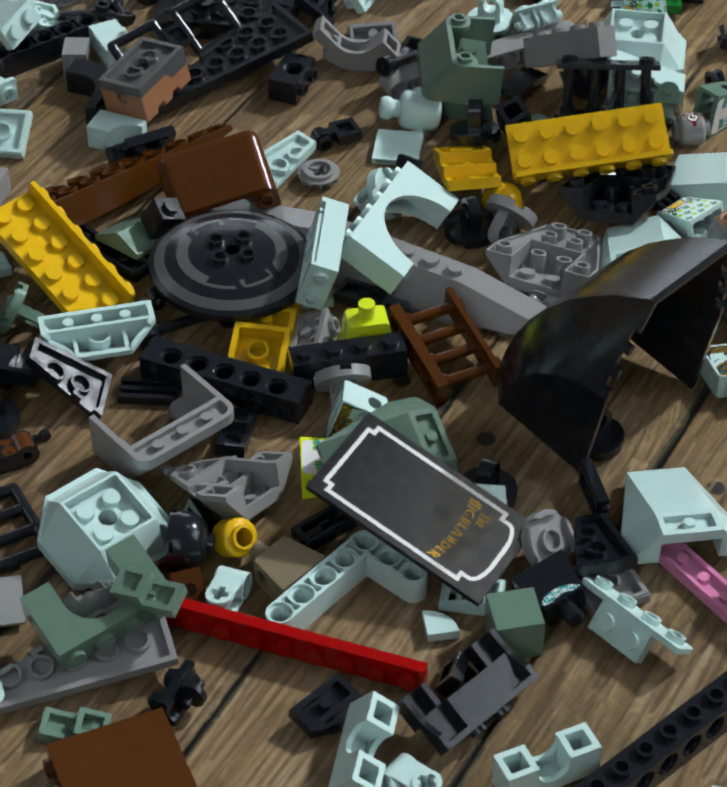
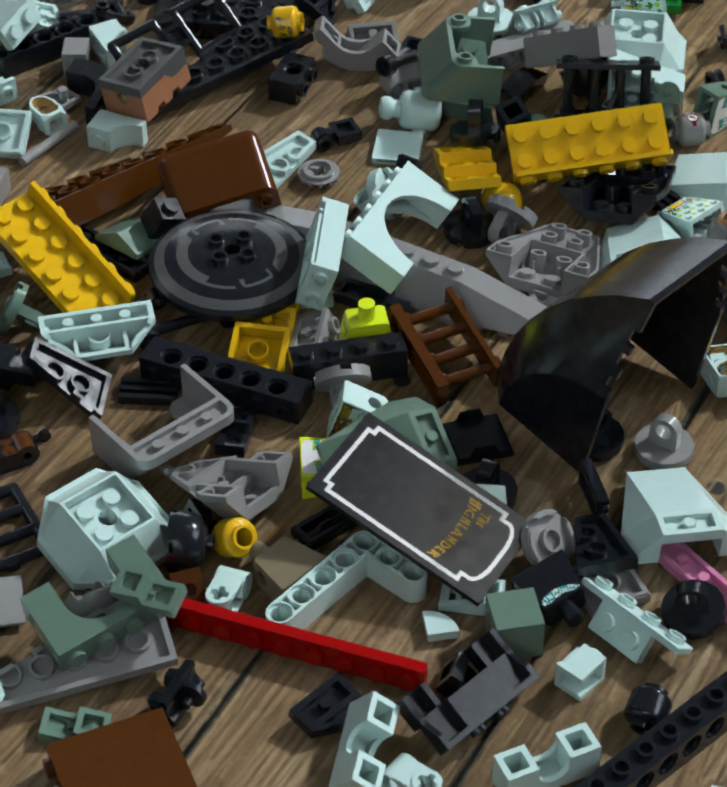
black hinge [105,125,177,164] -> none
none -> light grey bar [18,120,79,167]
none -> light aqua rock [29,95,68,136]
none -> light grey piece [30,86,82,111]
none -> yellow head [267,6,304,39]
none -> black piece [442,408,514,466]
none -> light aqua window [554,643,607,701]
none -> black head [623,683,673,735]
none -> light grey tile [634,413,694,470]
none -> black tile [661,579,727,640]

